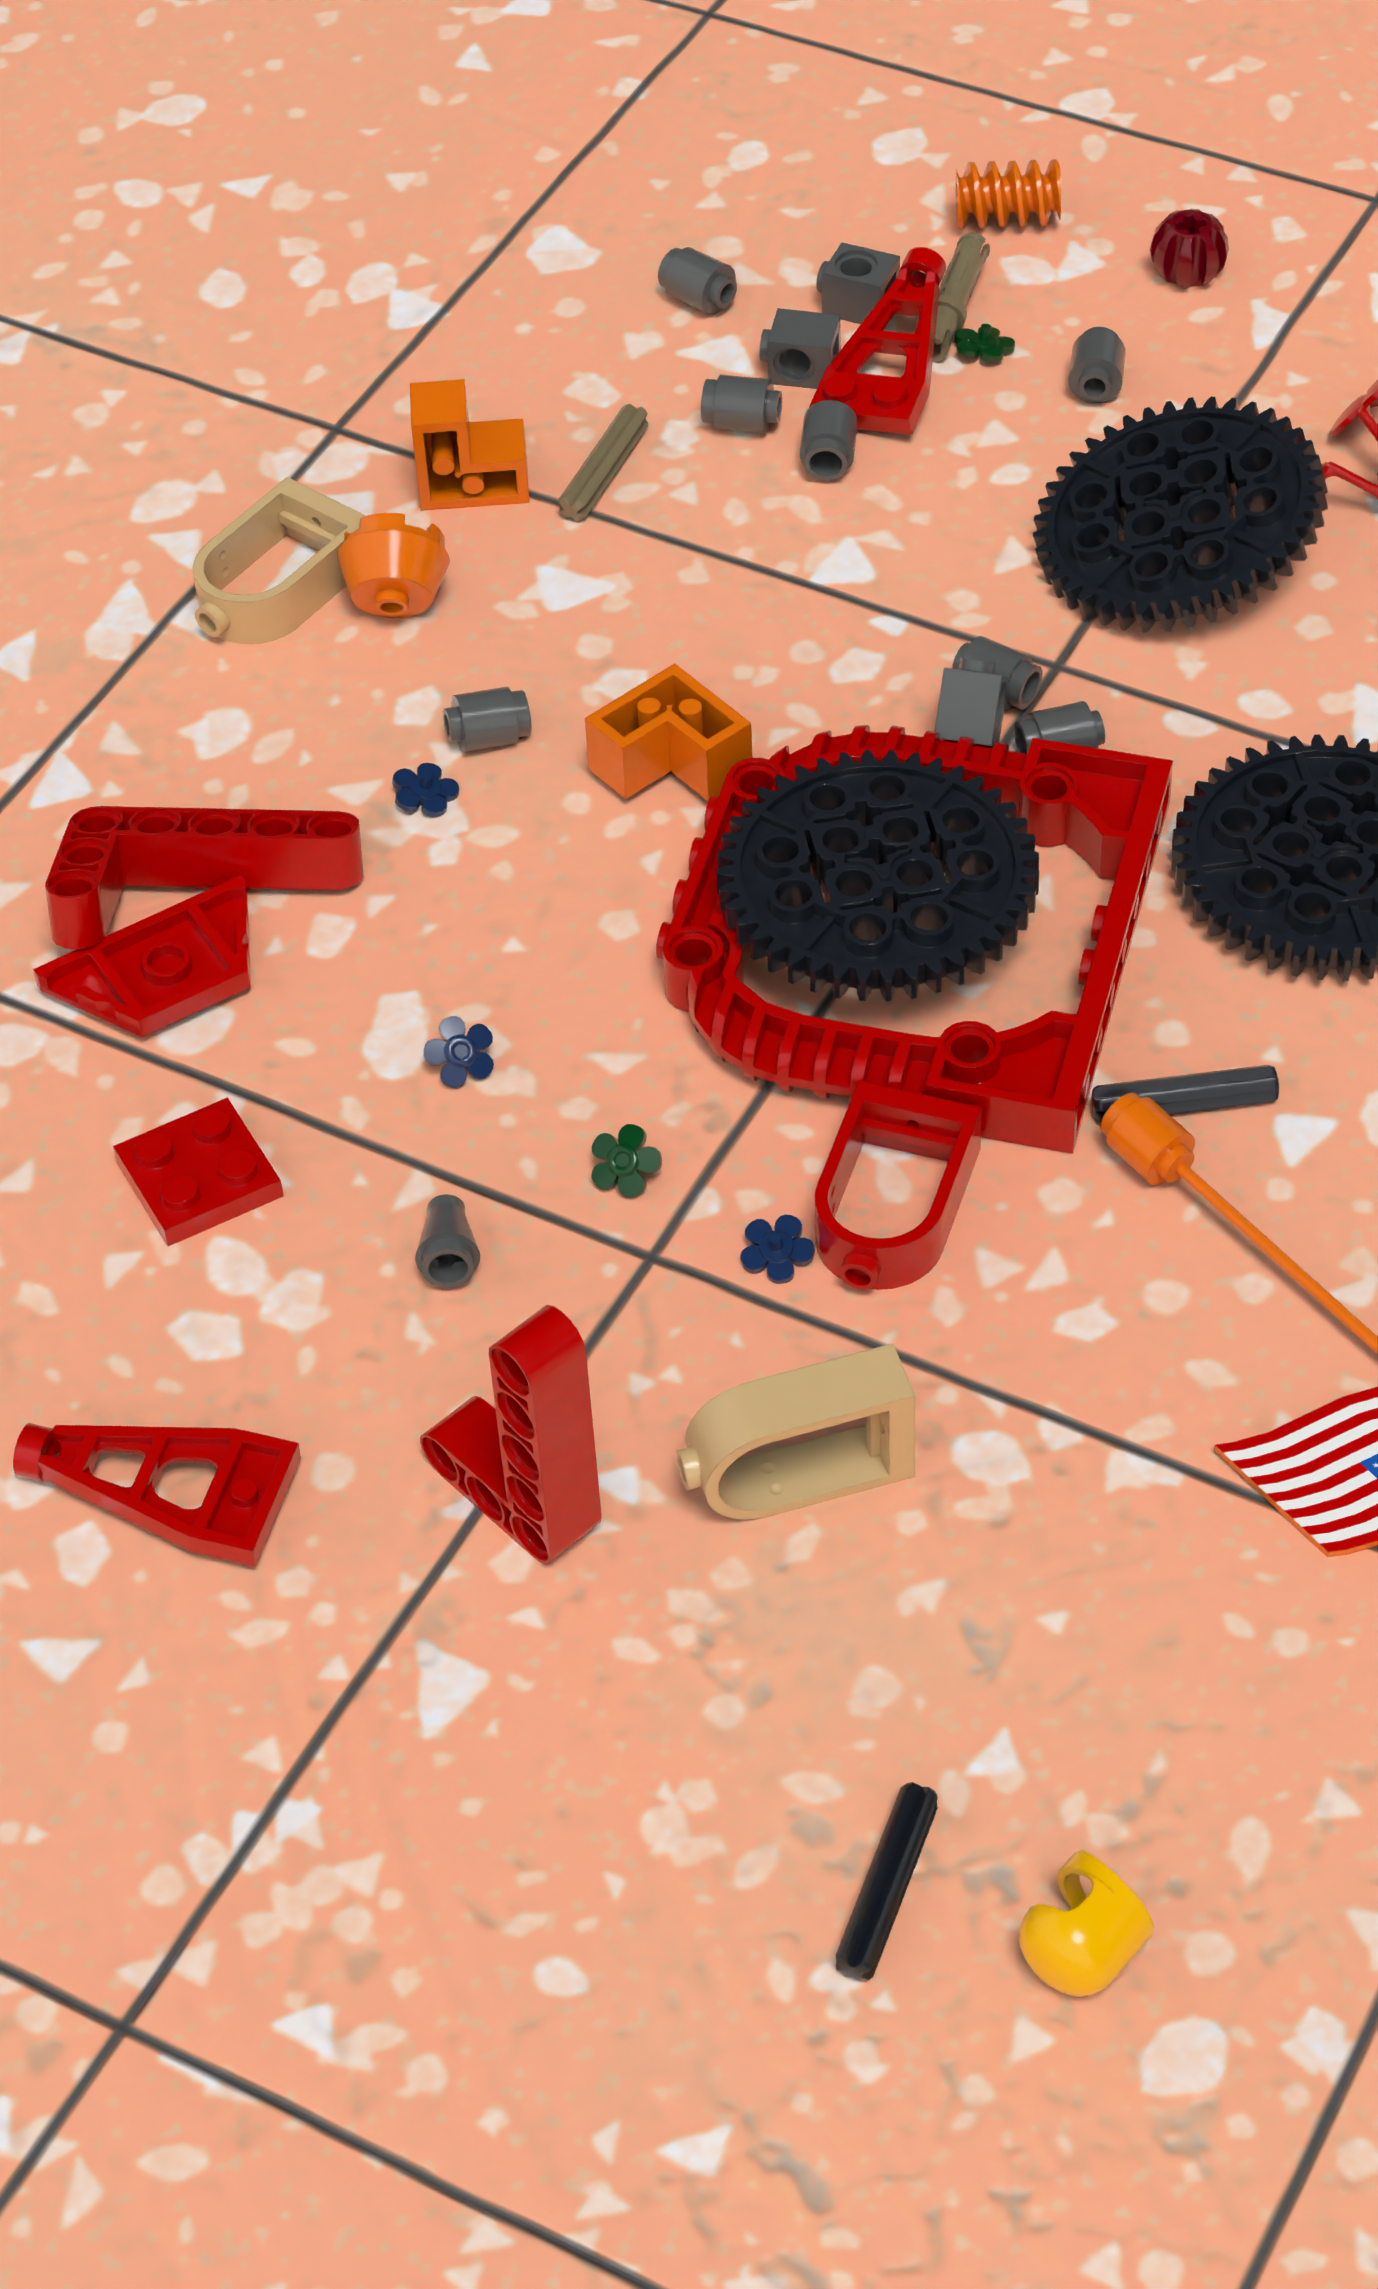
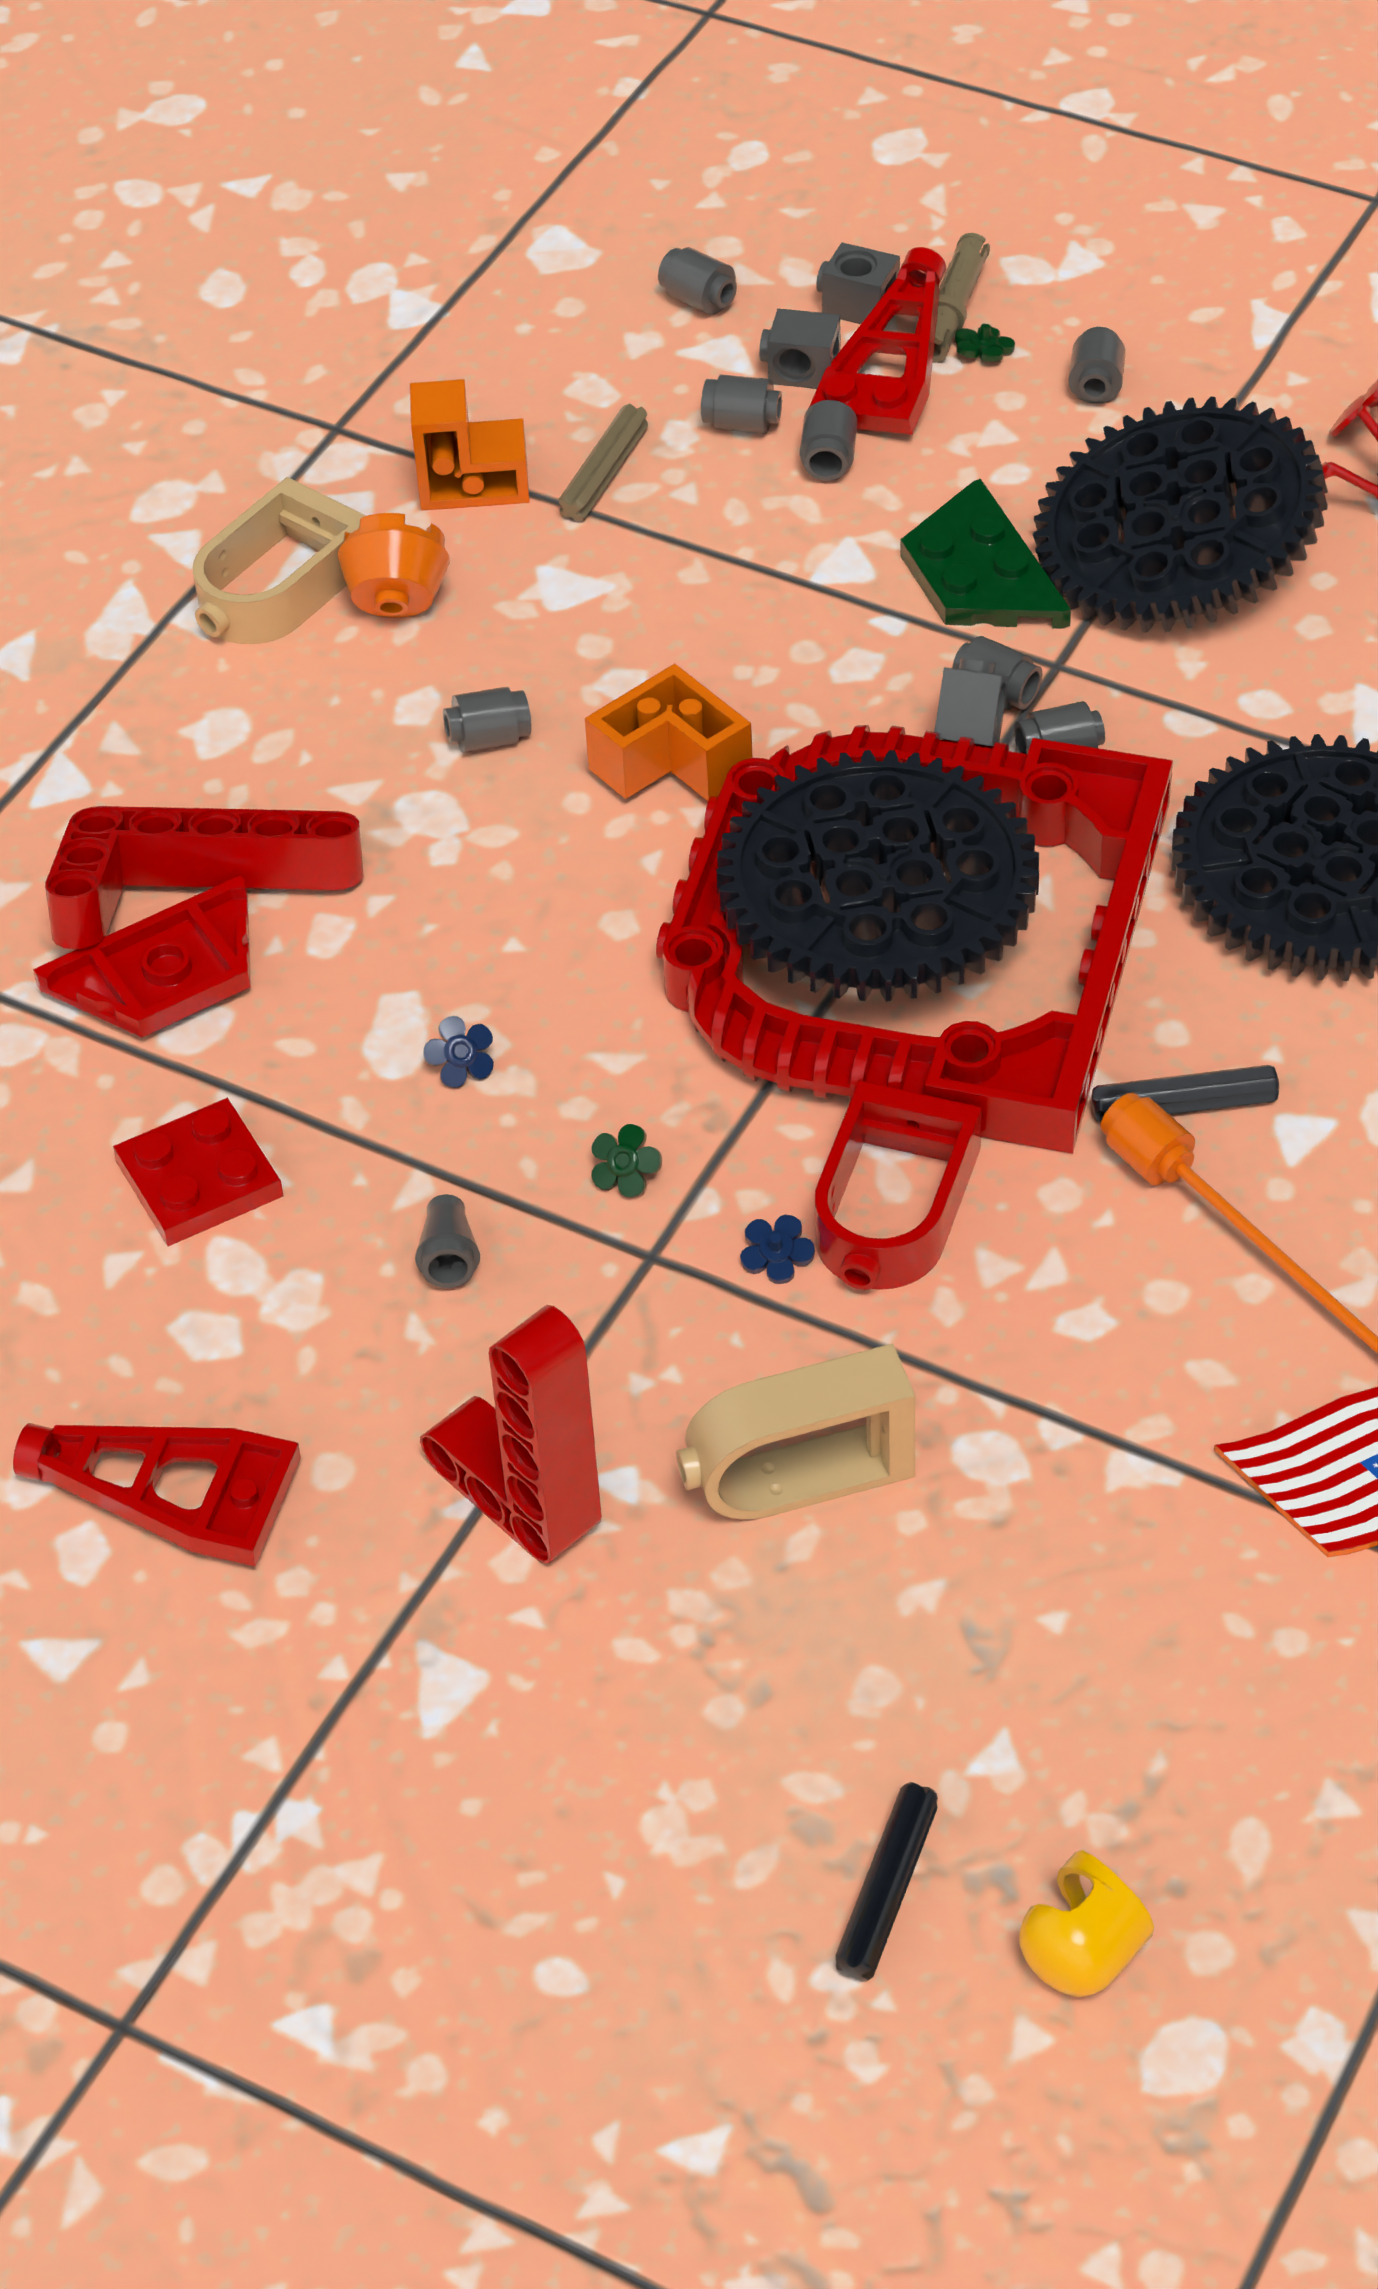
dark blue plant [392,763,459,817] -> none
orange piece [956,159,1061,229] -> none
dark red piece [1150,208,1229,288] -> none
none -> dark green wing [900,479,1071,629]

